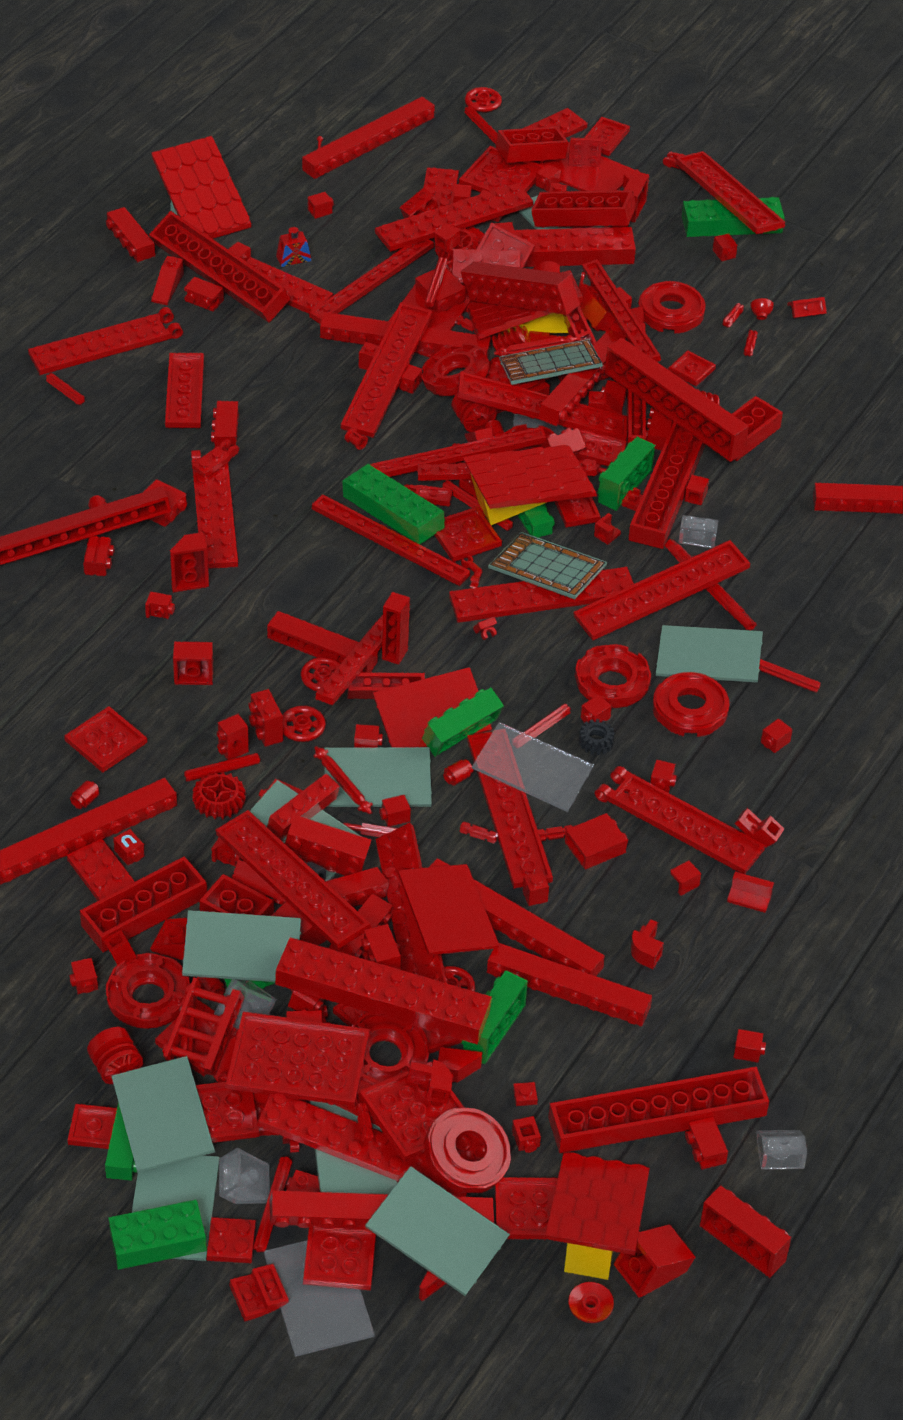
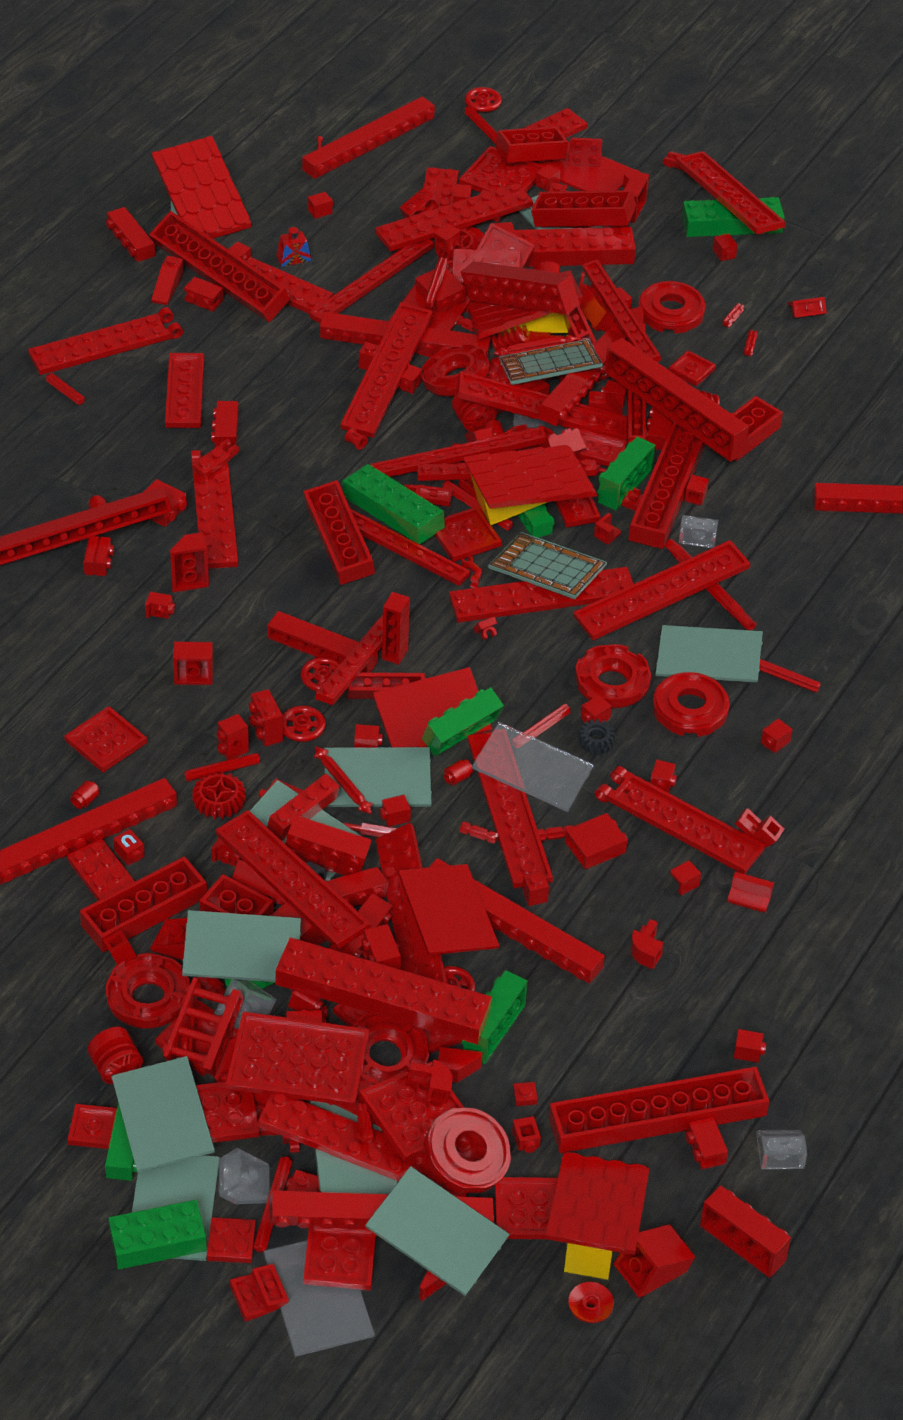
red brick [69,958,98,994] -> none
red brick [487,943,652,1026] -> none
red plate [584,117,630,156] -> none
red brick [750,298,774,320] -> none
none -> red brick [303,480,375,585]

